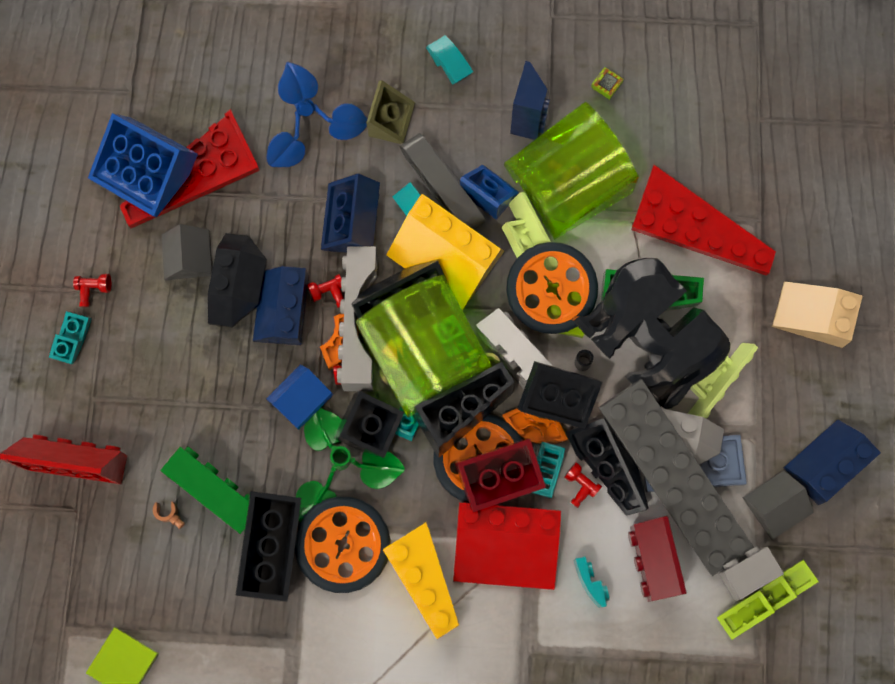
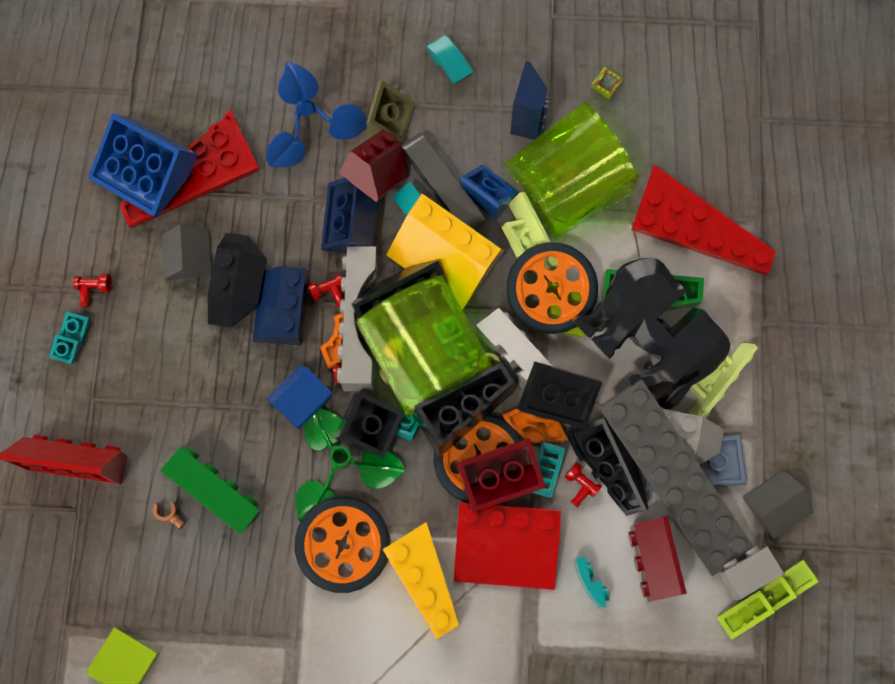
black slope [235,491,301,602] -> none
black hinge [574,349,594,371] -> none
tan slope [772,282,862,348] -> none
dark blue slope [783,420,881,505] -> none
none -> dark red slope [338,129,409,202]

